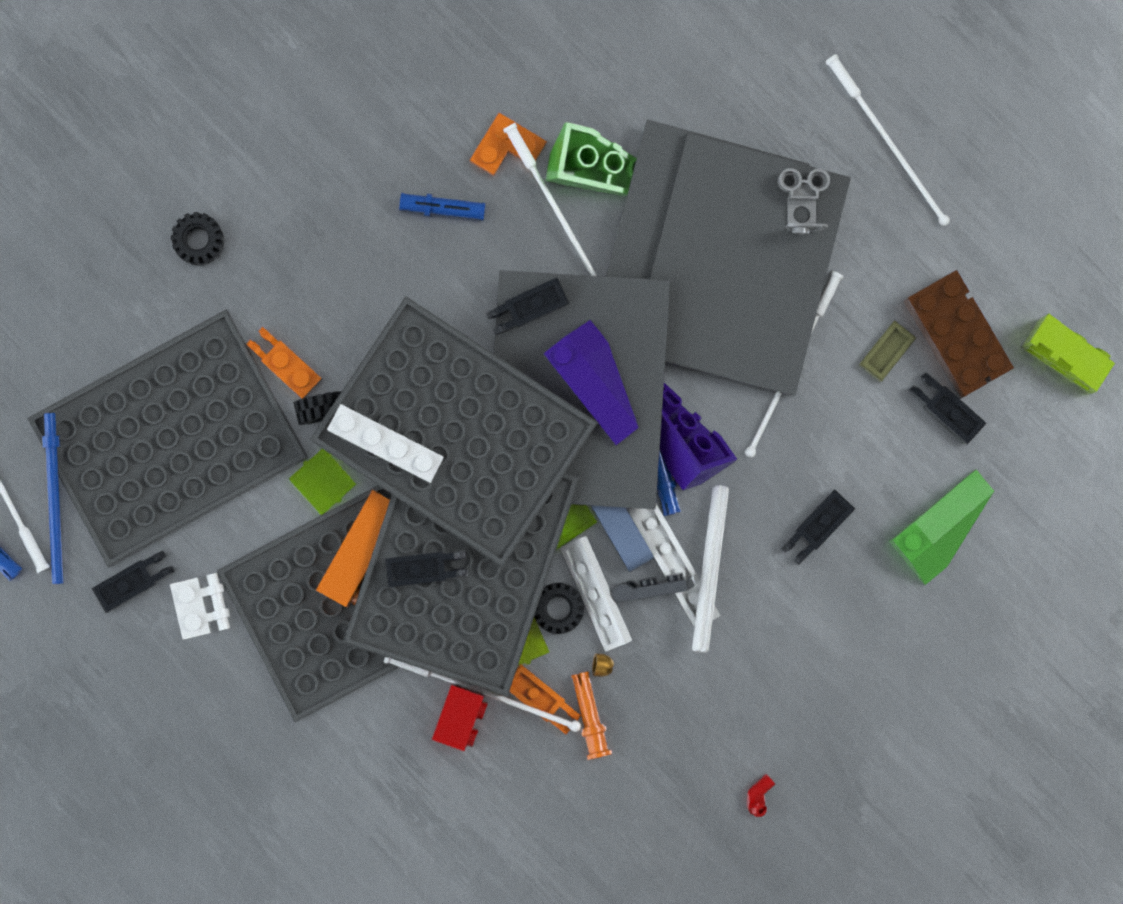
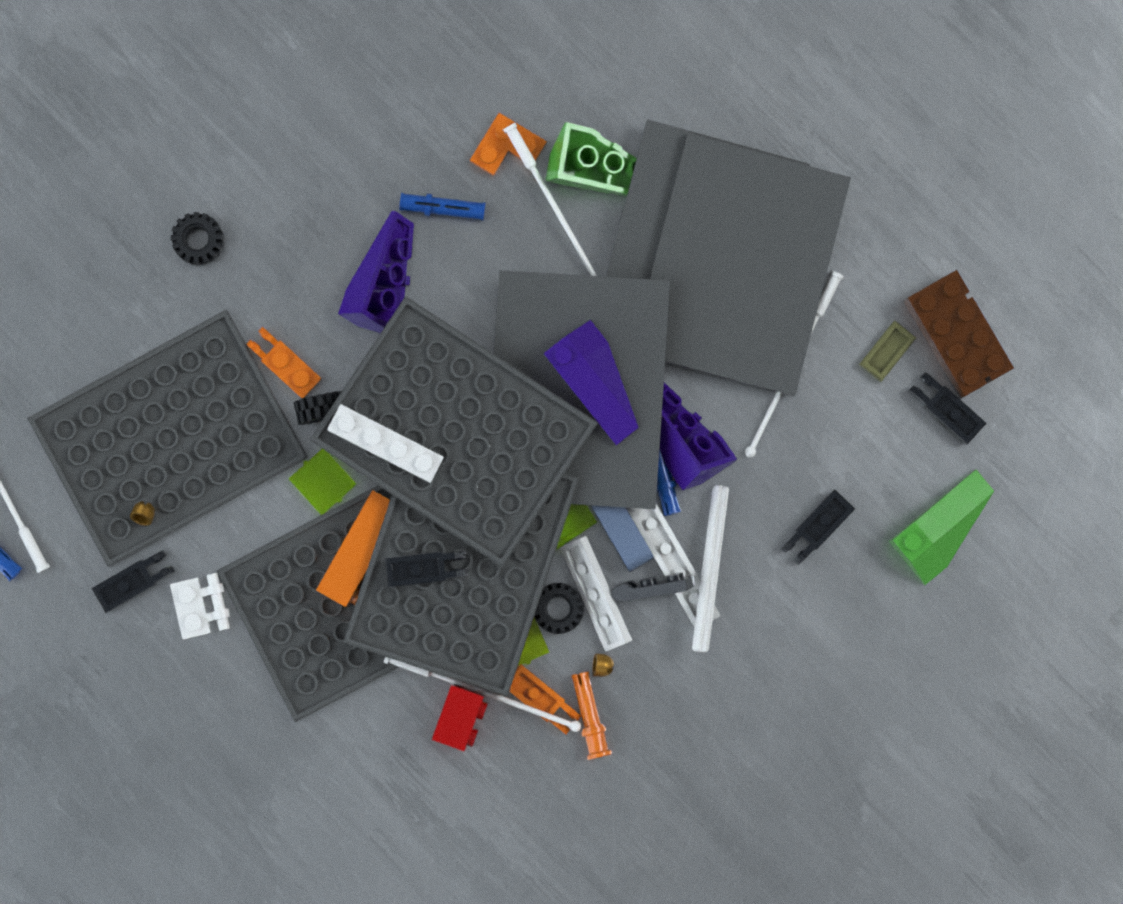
blue bar [42,413,64,584] -> none
black hinge [486,278,569,335] -> none
red arm [747,774,776,817] -> none
light grey piece [778,168,830,235] -> none
white piece [825,54,950,226] -> none
lime wedge [1020,313,1115,394] -> none
none -> pearl gold hinge [130,501,155,526]
none -> dark purple wedge [338,211,414,333]

